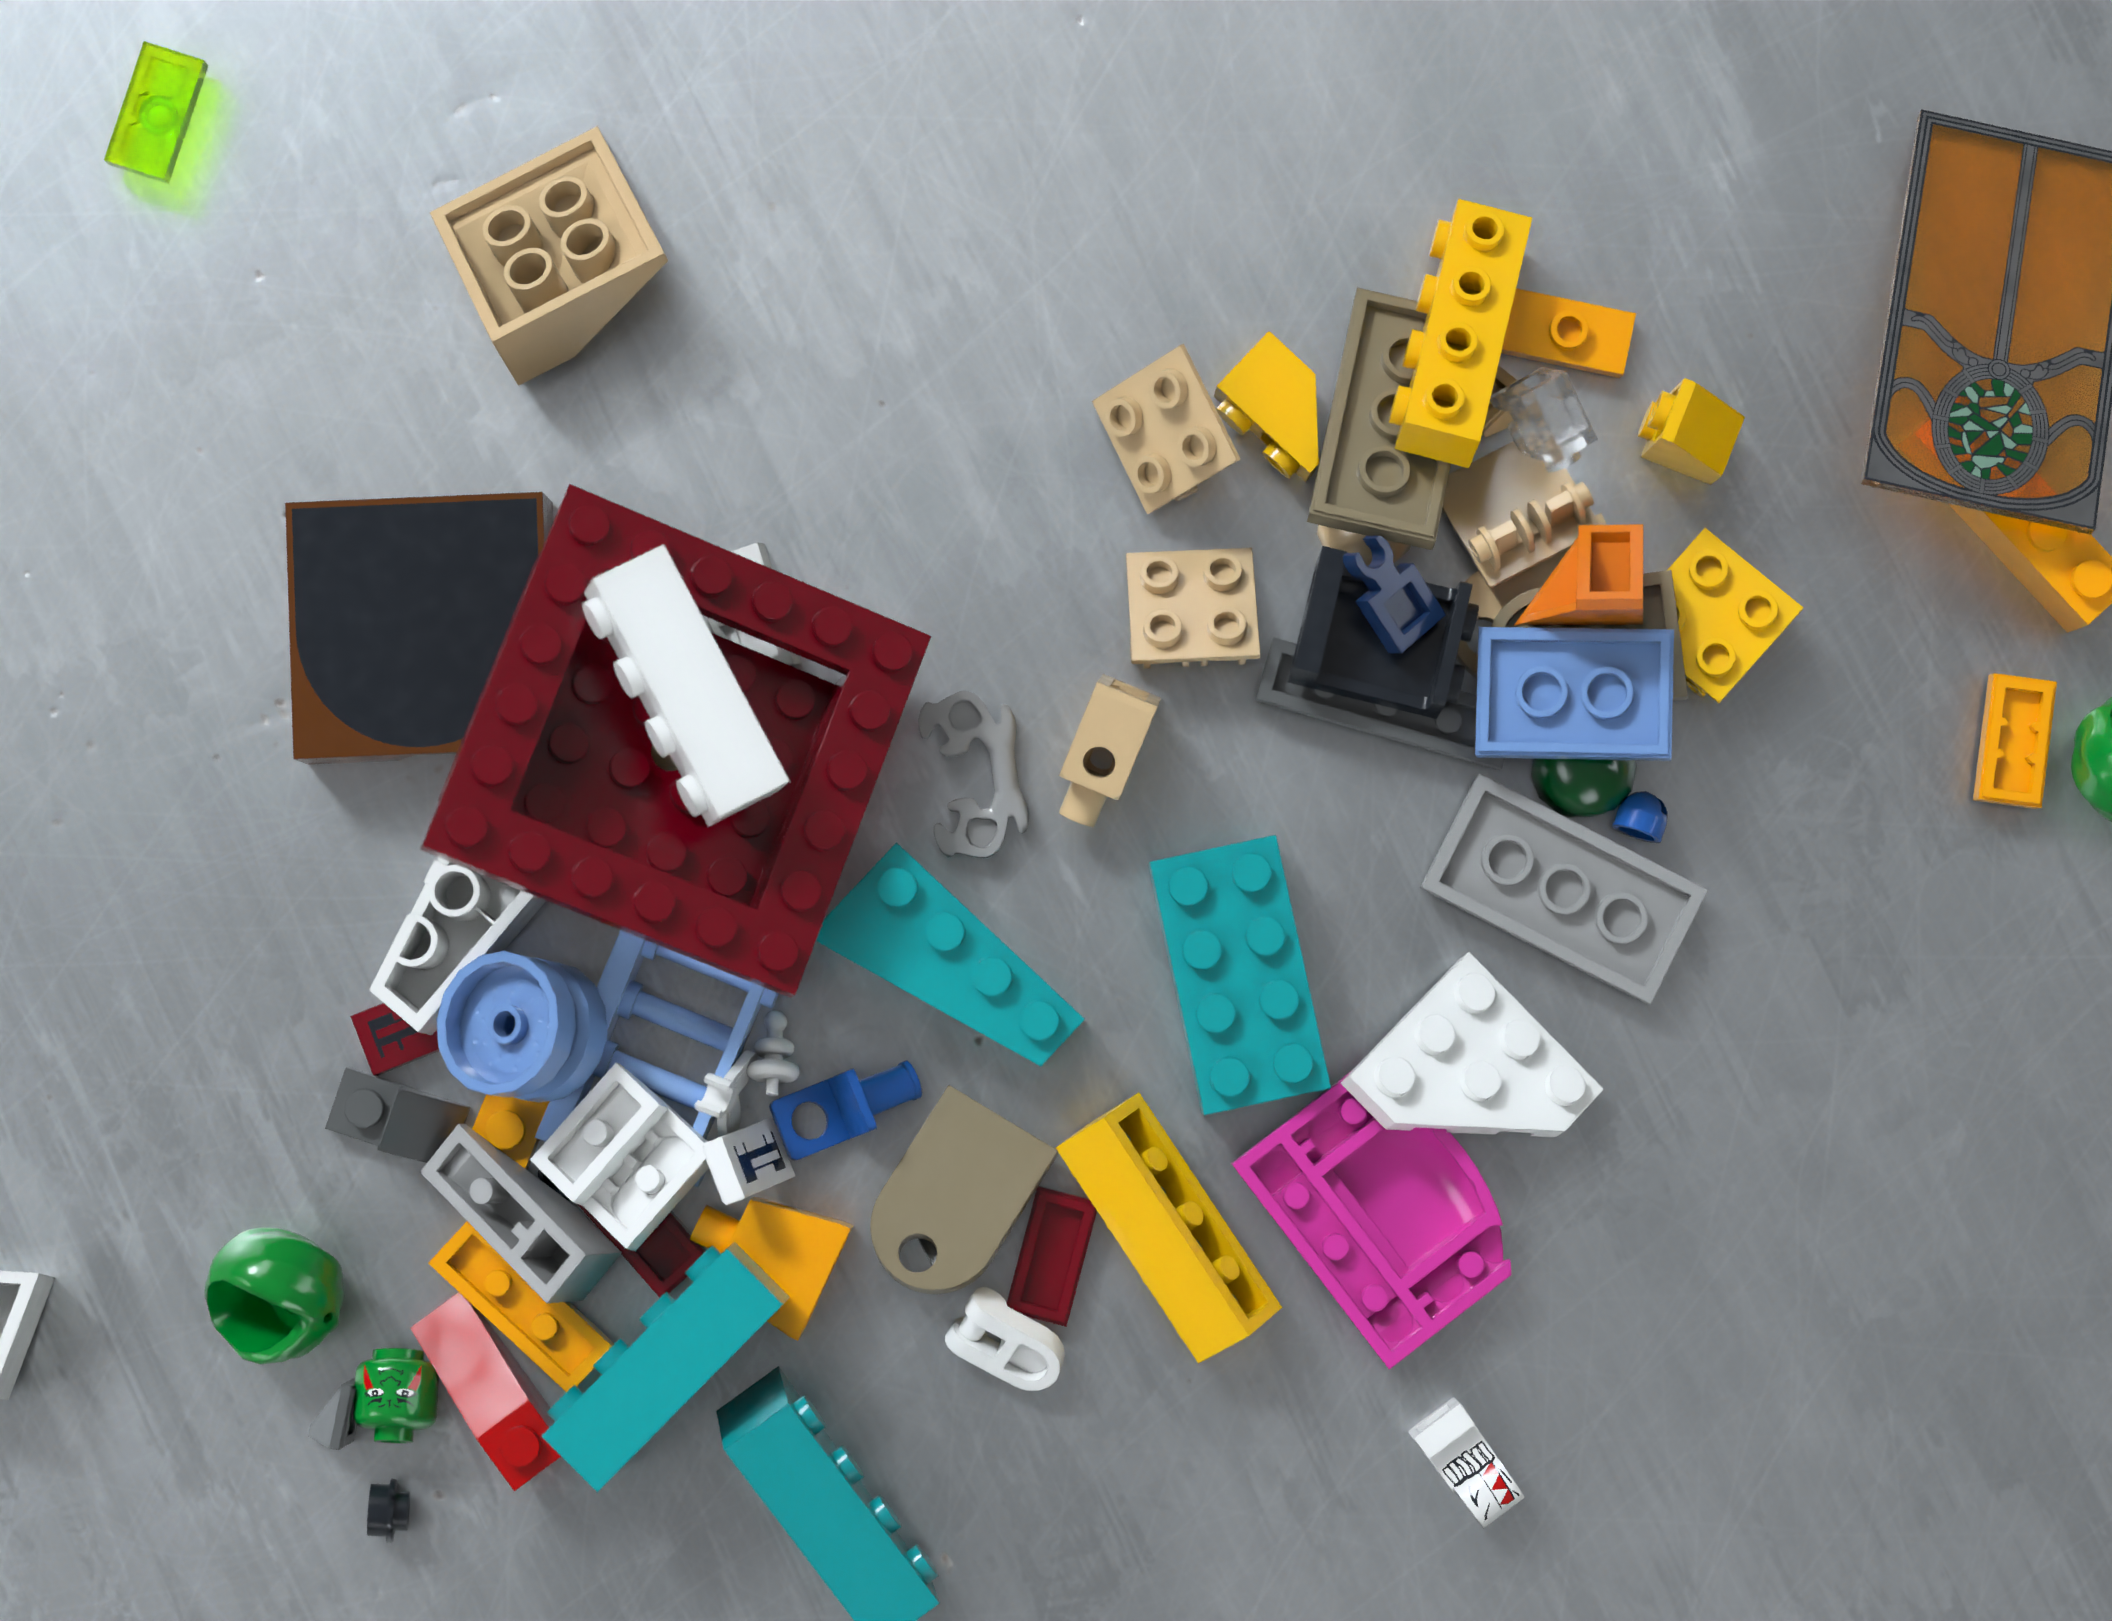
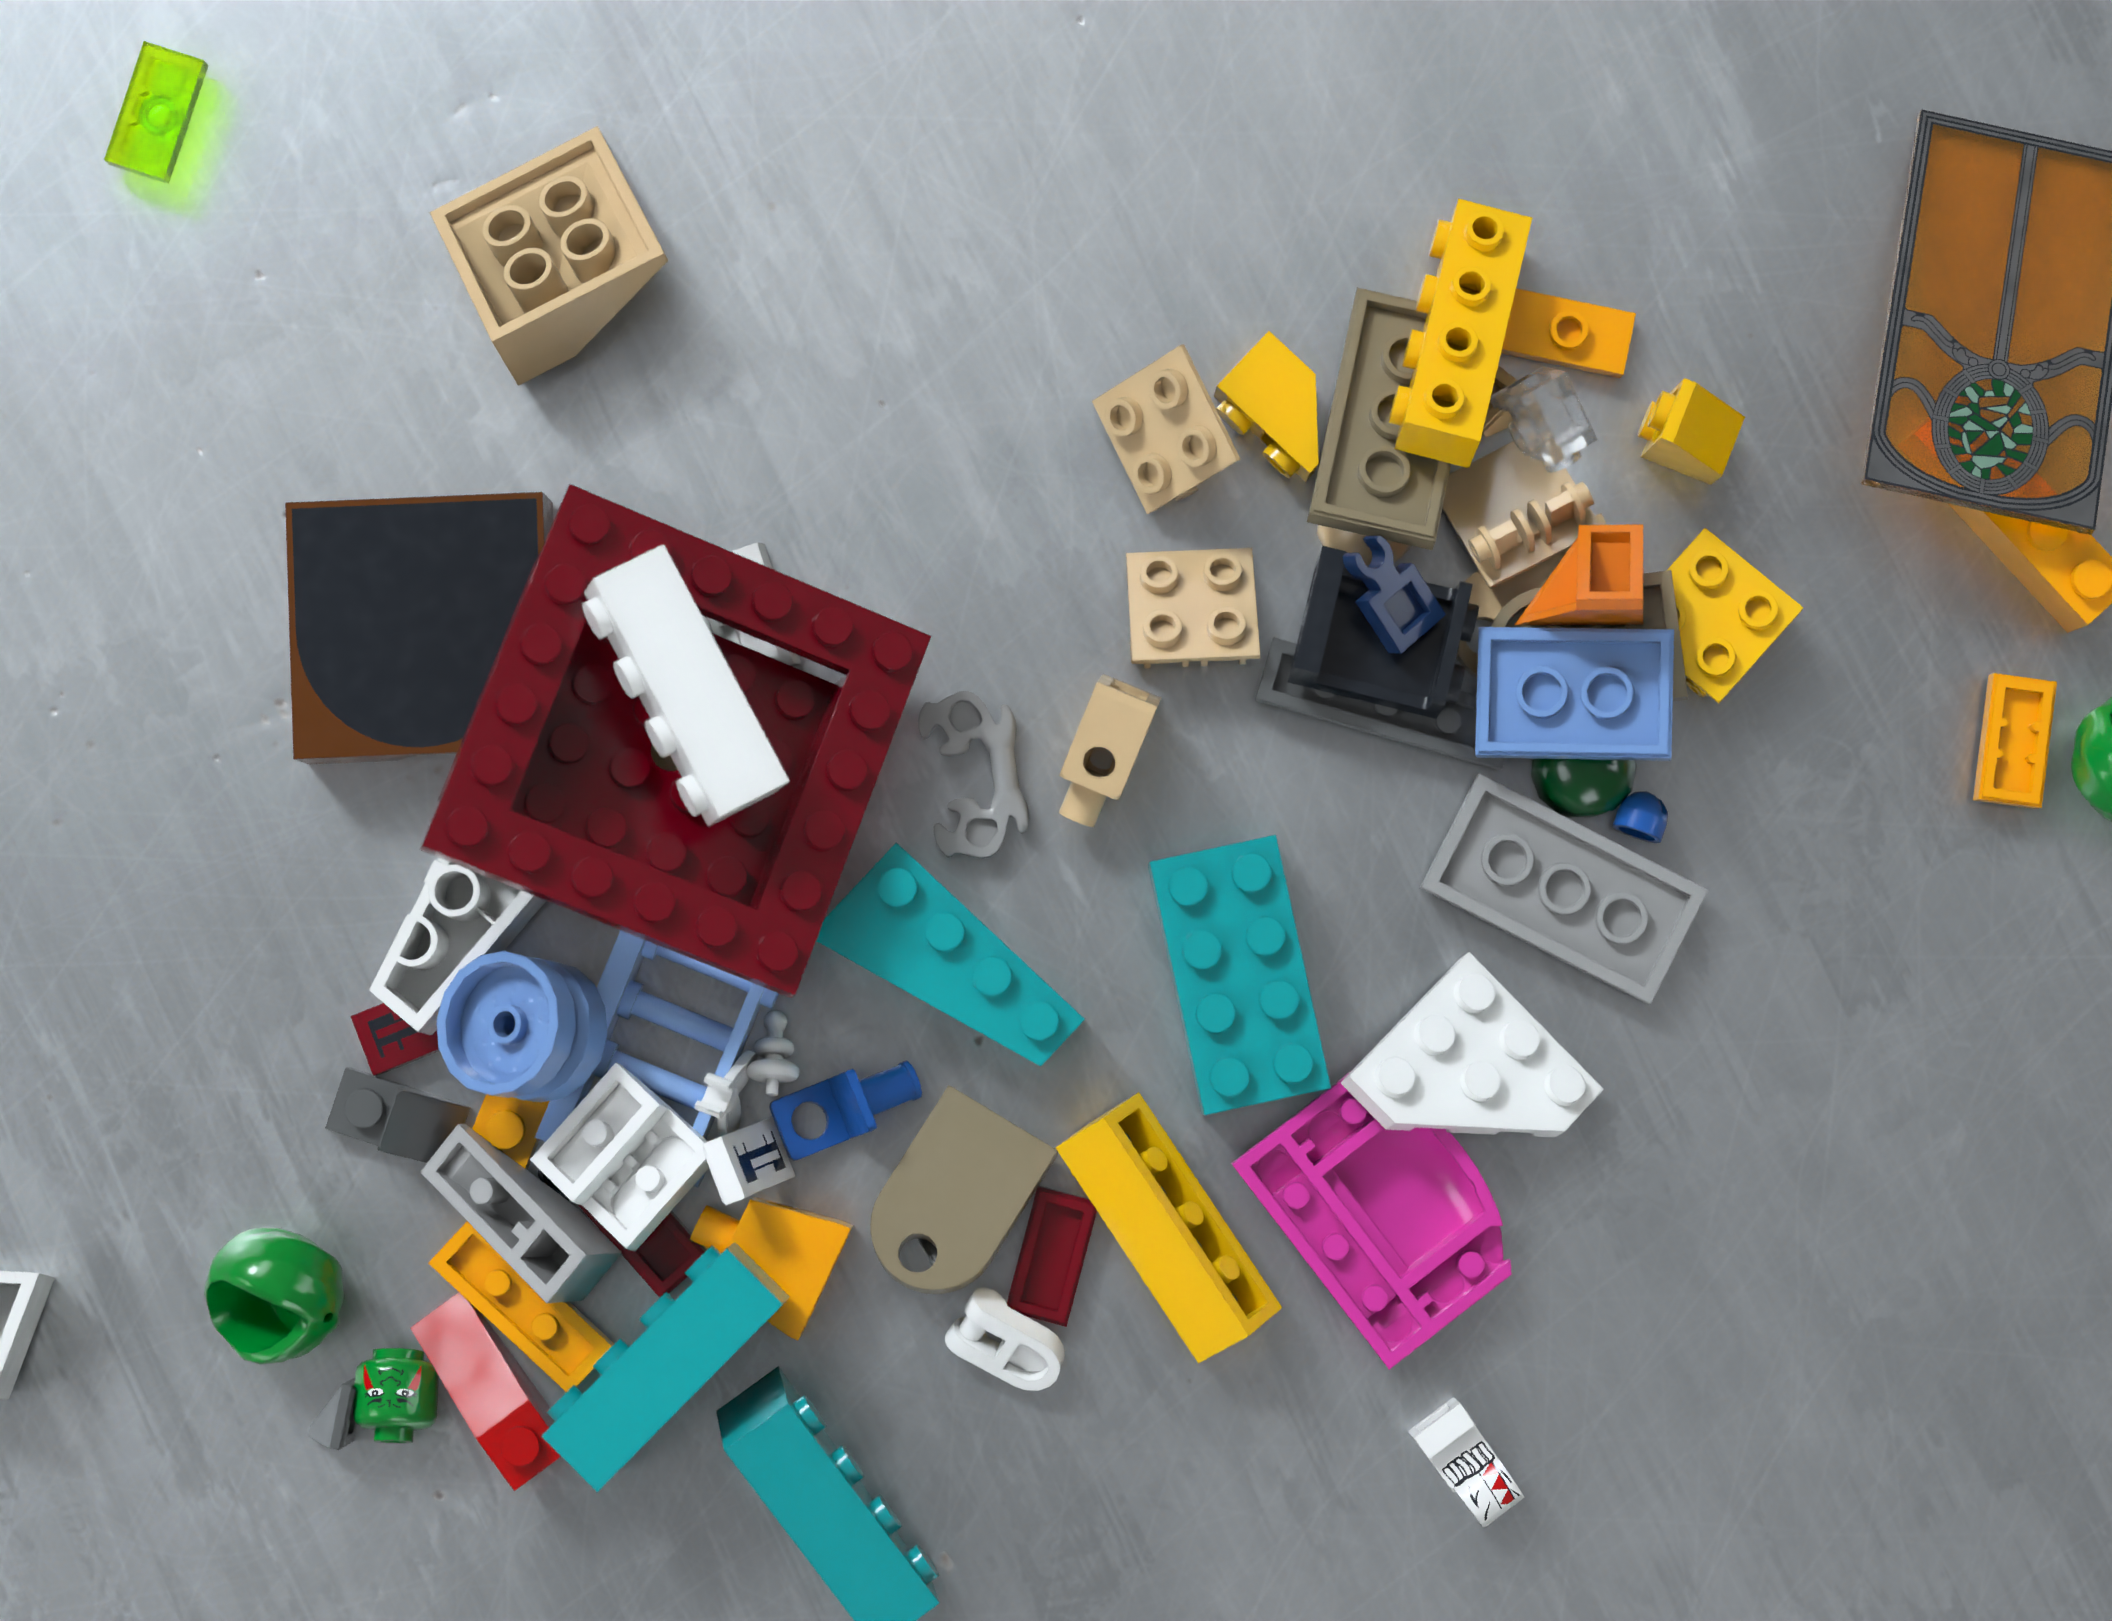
black plate [367,1479,410,1543] -> none

